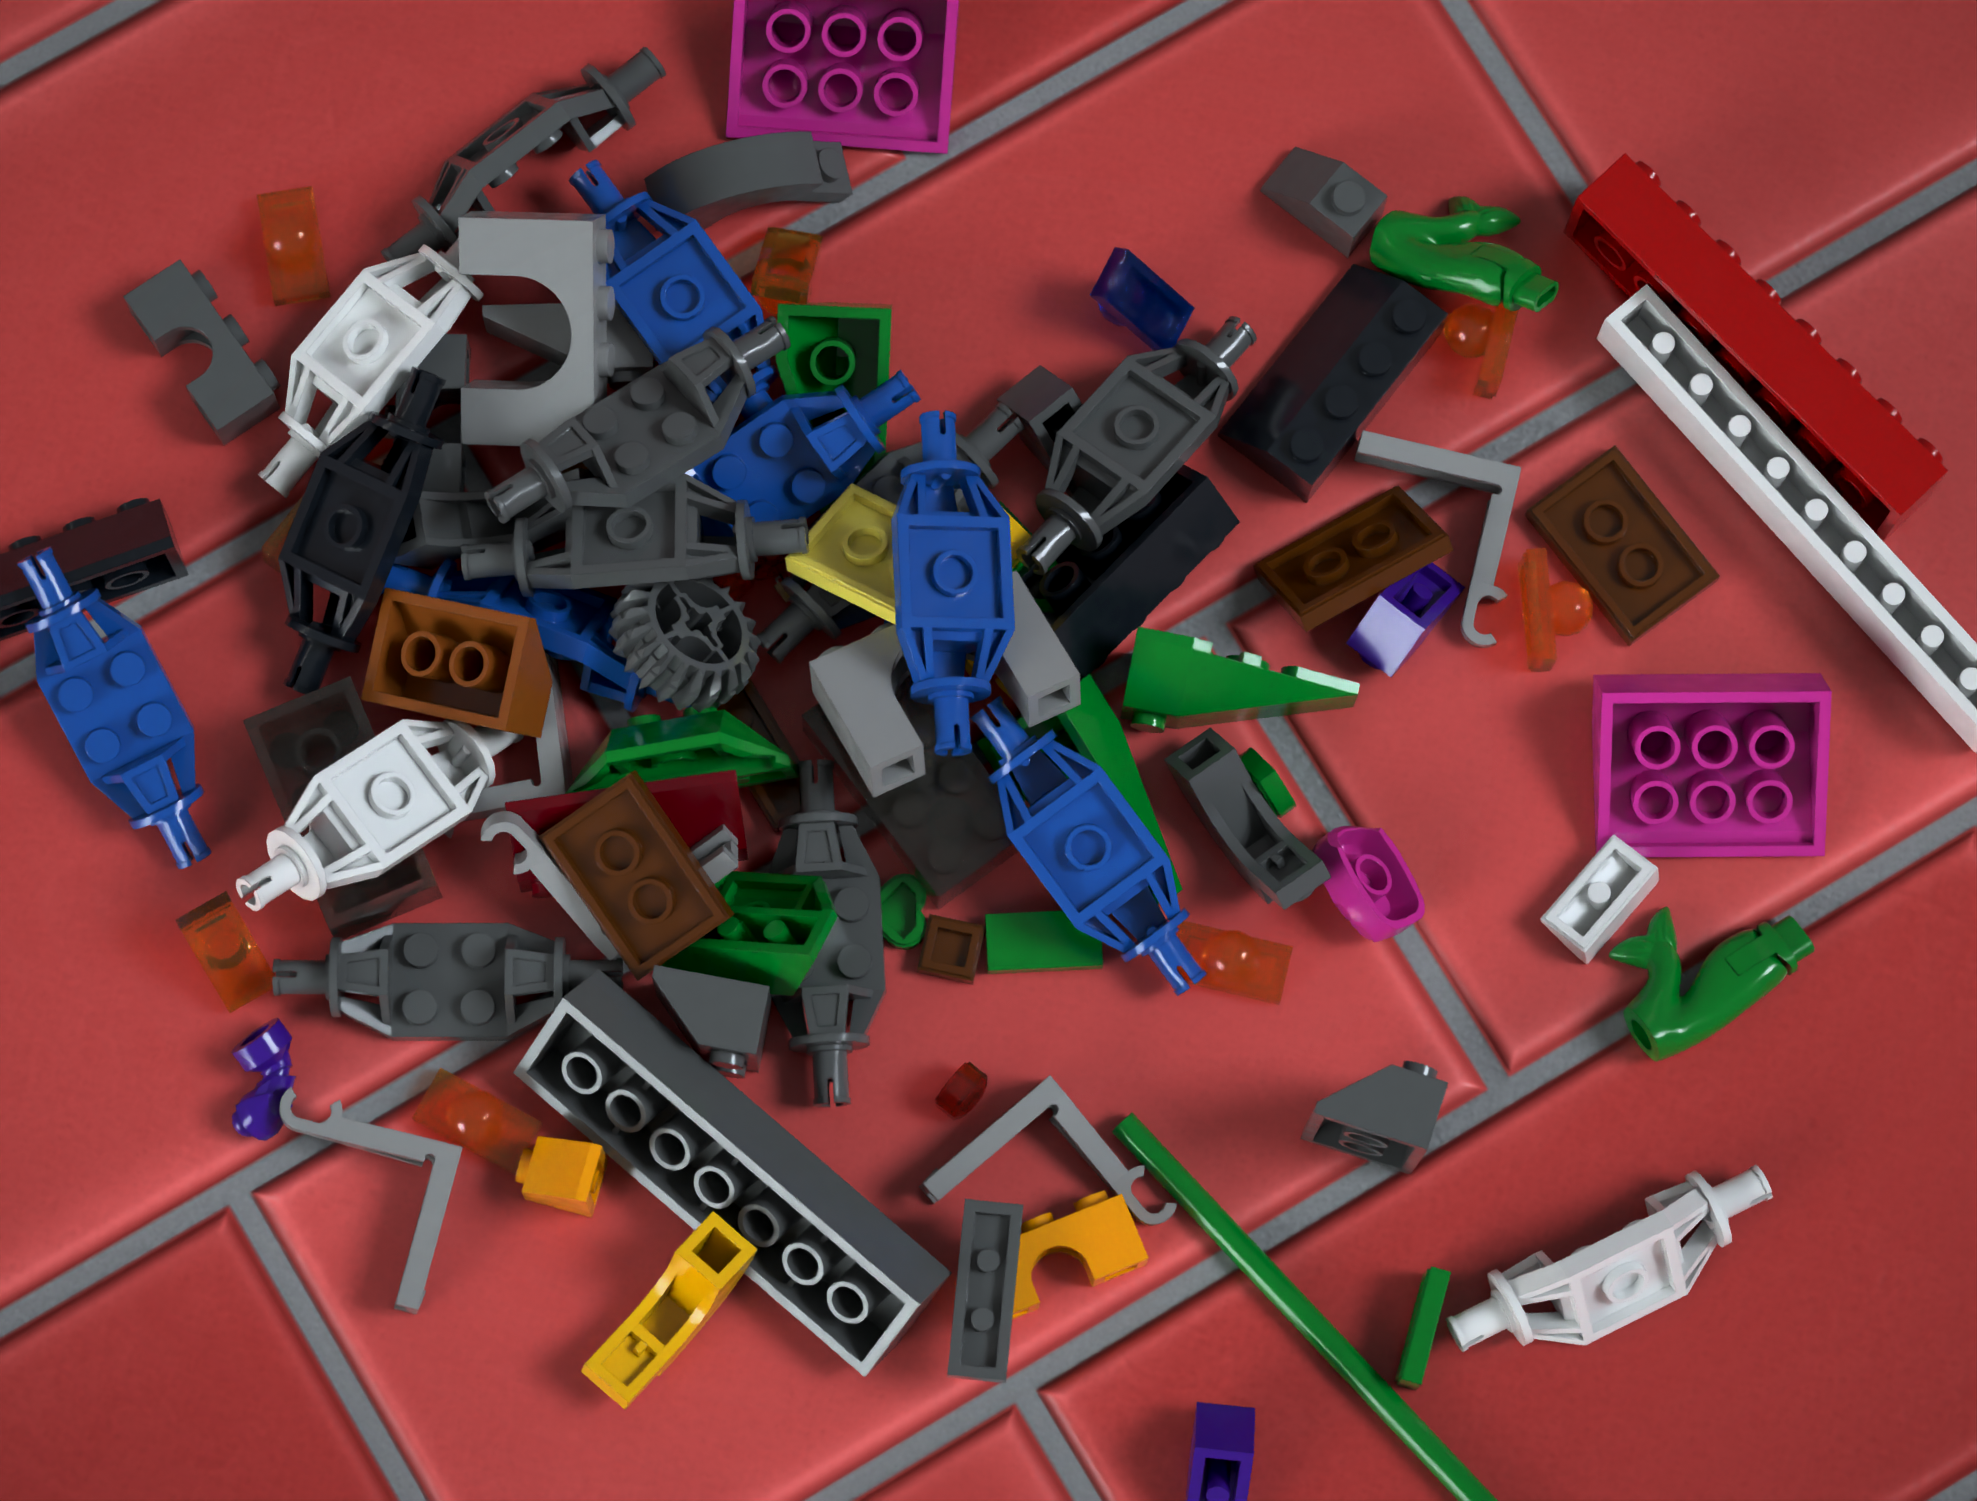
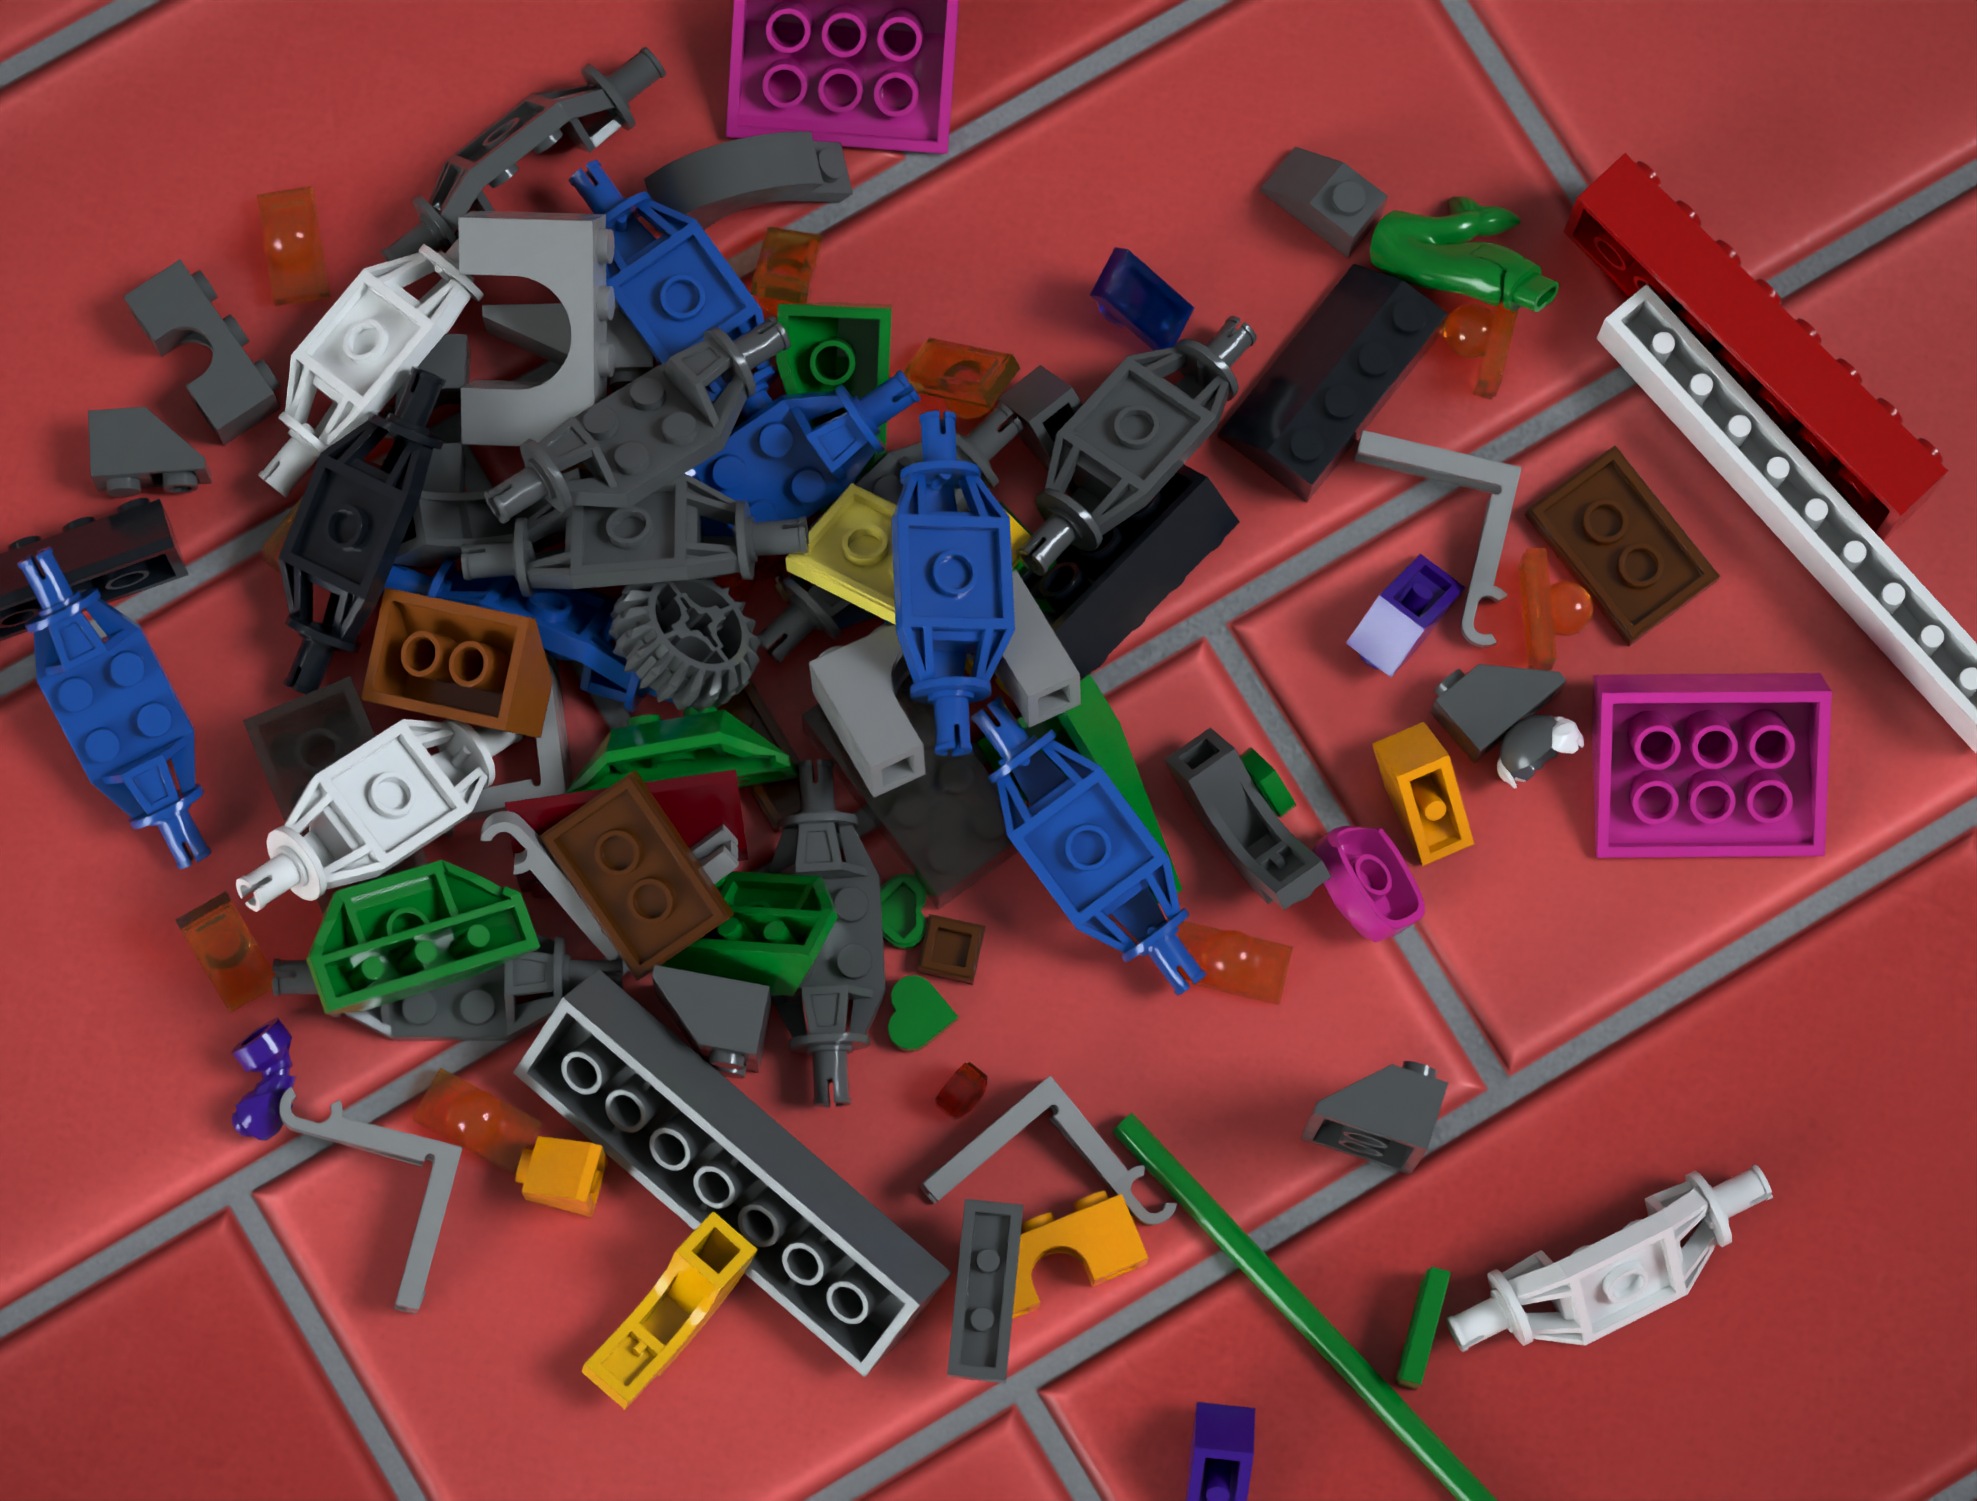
green tile [985,911,1103,974] -> none
green wedge [1120,627,1360,733] -> none
reddish brown tile [1253,486,1454,632] -> none
white slope [1540,834,1659,964] -> none
green piece [1608,906,1815,1061] -> none
none -> dark grey slope [88,407,212,497]
none -> green wedge [306,860,540,1015]
none -> green tile [888,975,958,1053]
none -> clear orange tile [903,338,1021,419]
none -> light orange slope [1372,722,1474,866]
none -> dark grey slope [1430,664,1567,763]
none -> dark grey hair [1496,715,1584,789]

